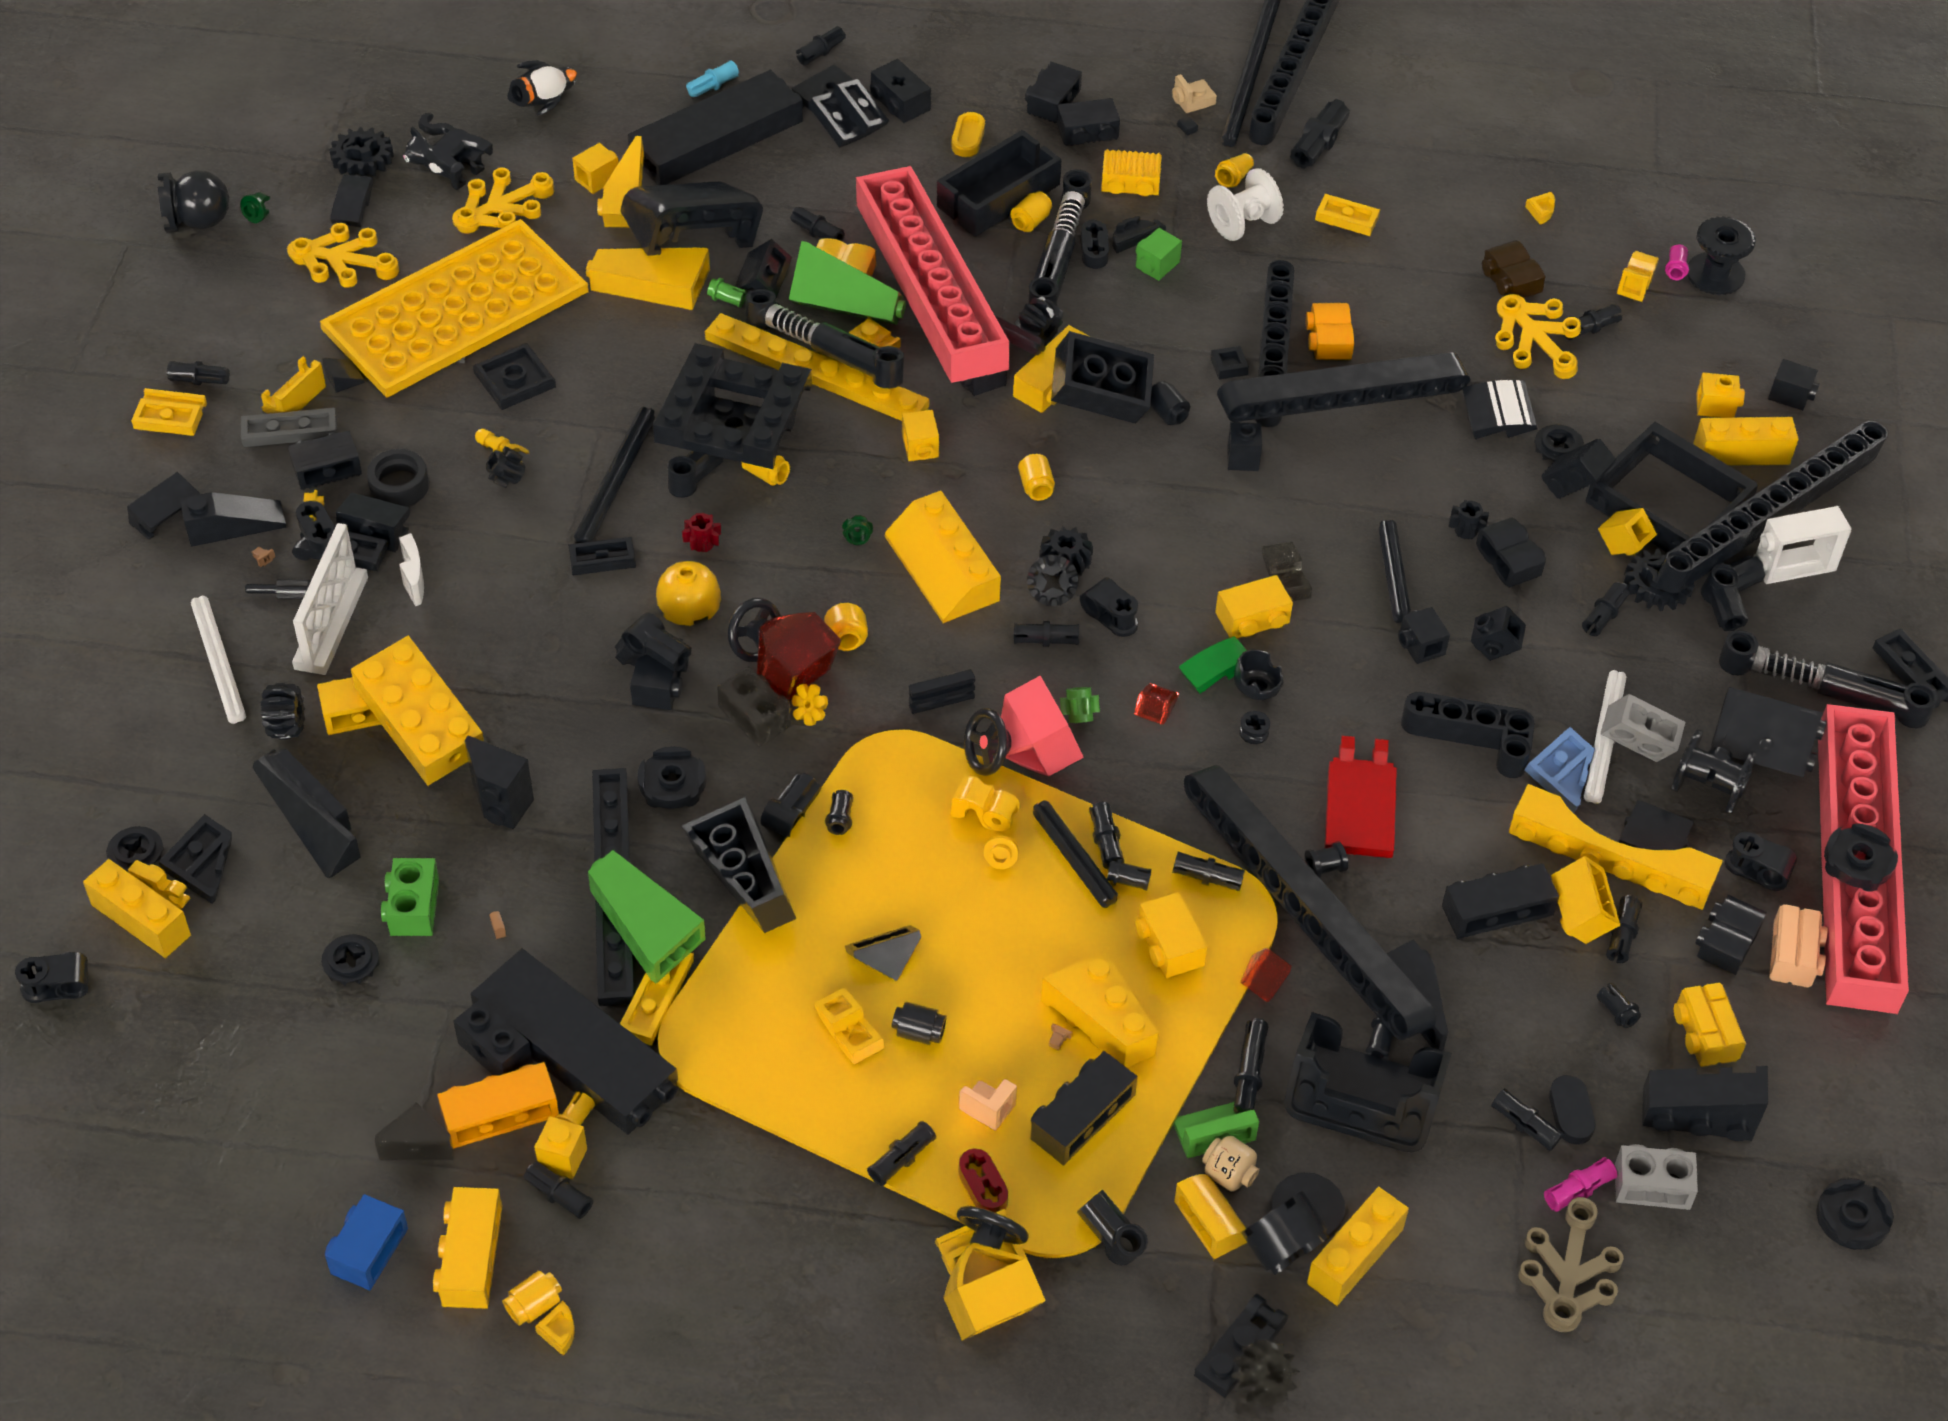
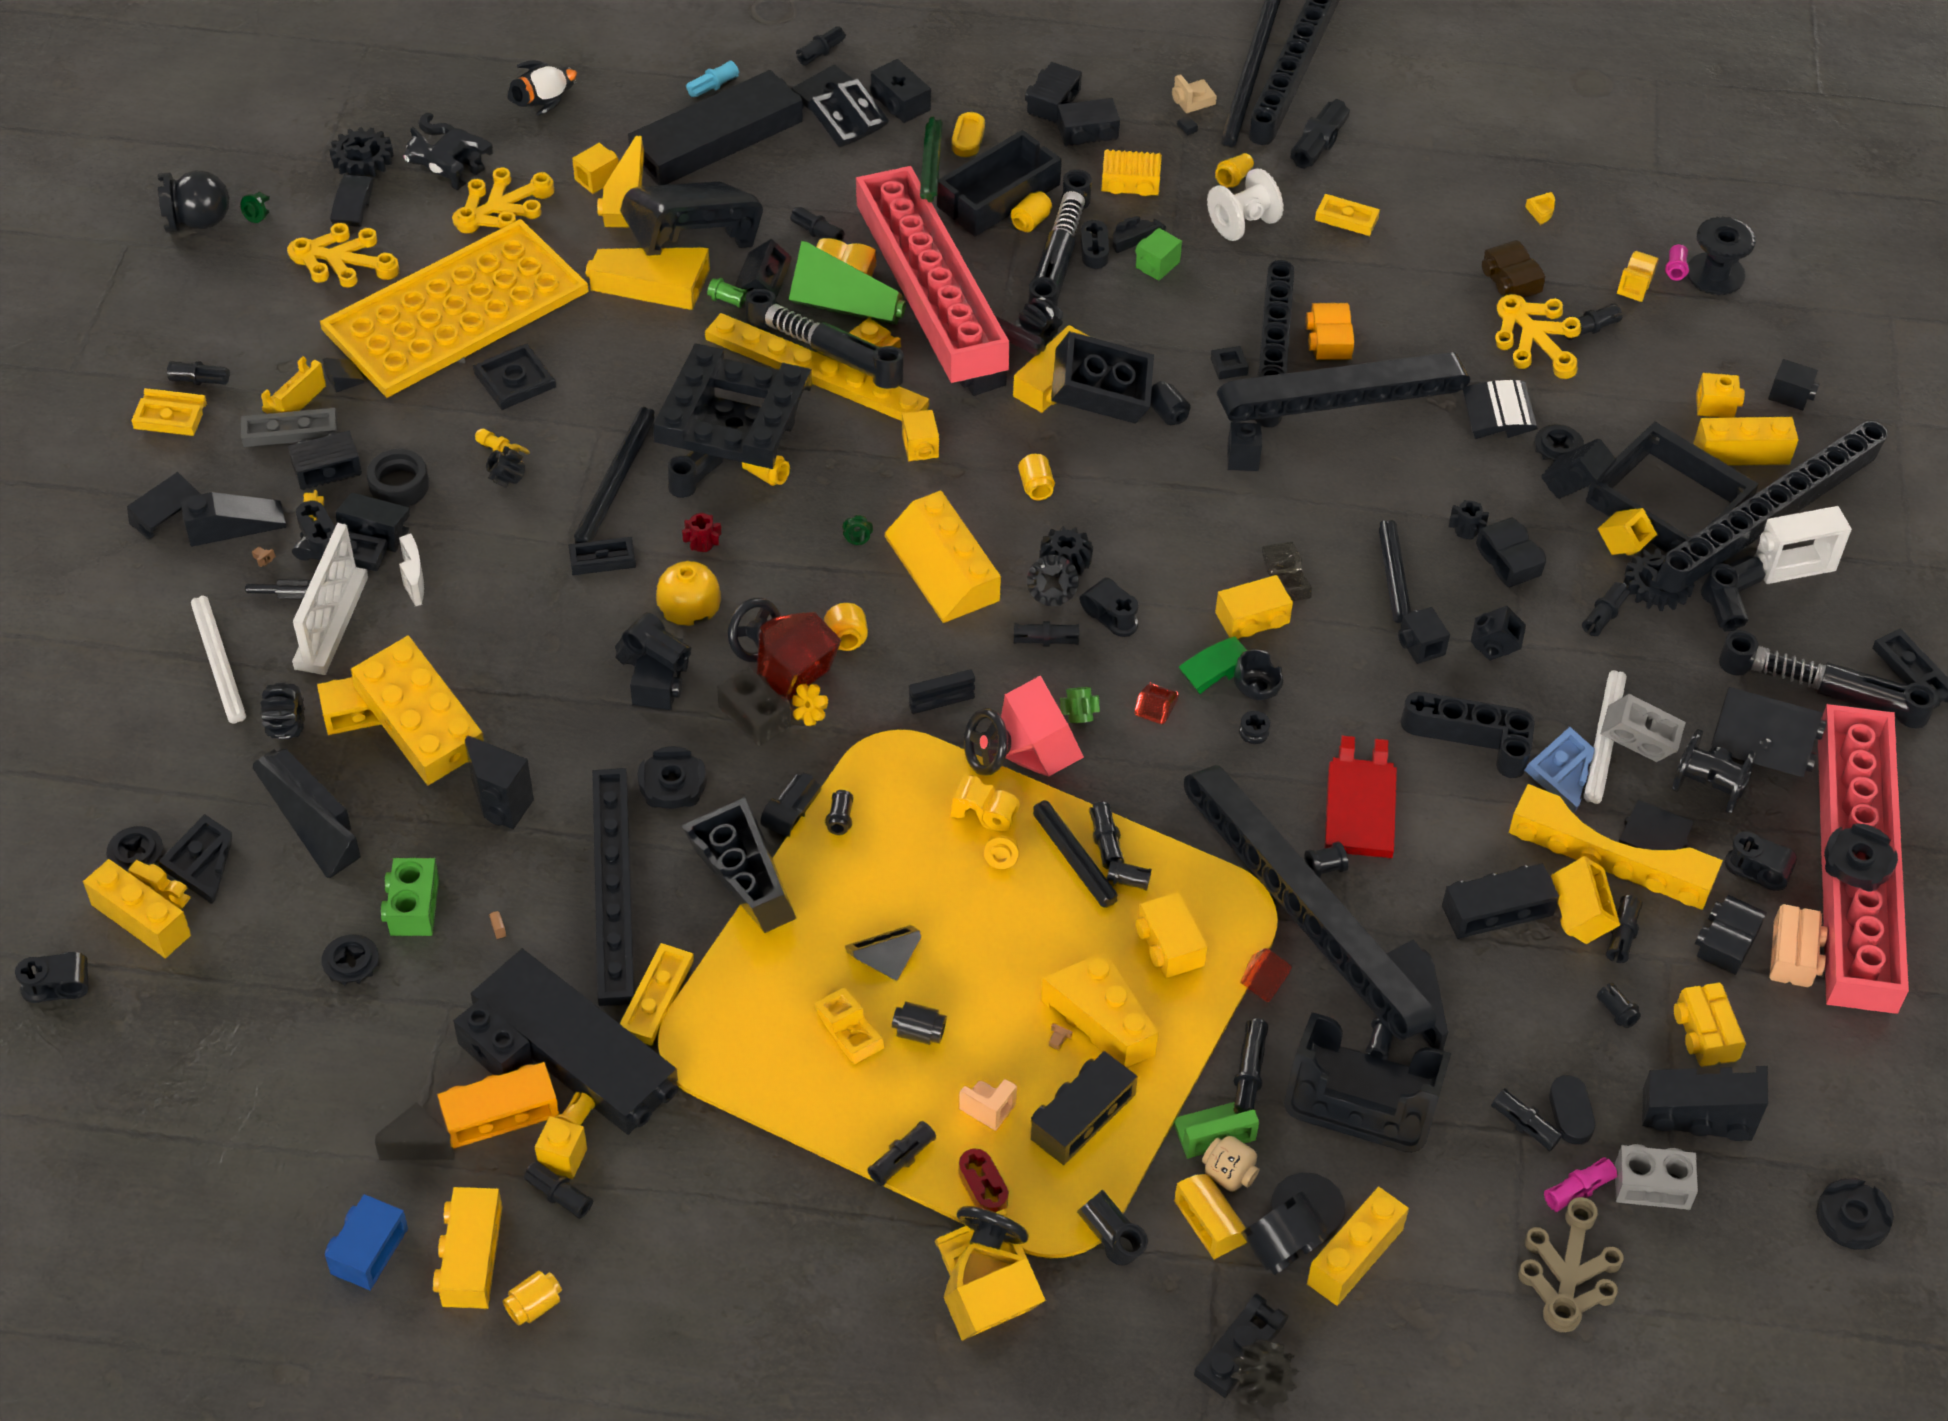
yellow tile [535,1300,575,1355] -> none
bright green slope [588,850,706,984] -> none
black pin [1172,851,1245,891] -> none
none -> dark green axle [920,116,942,203]

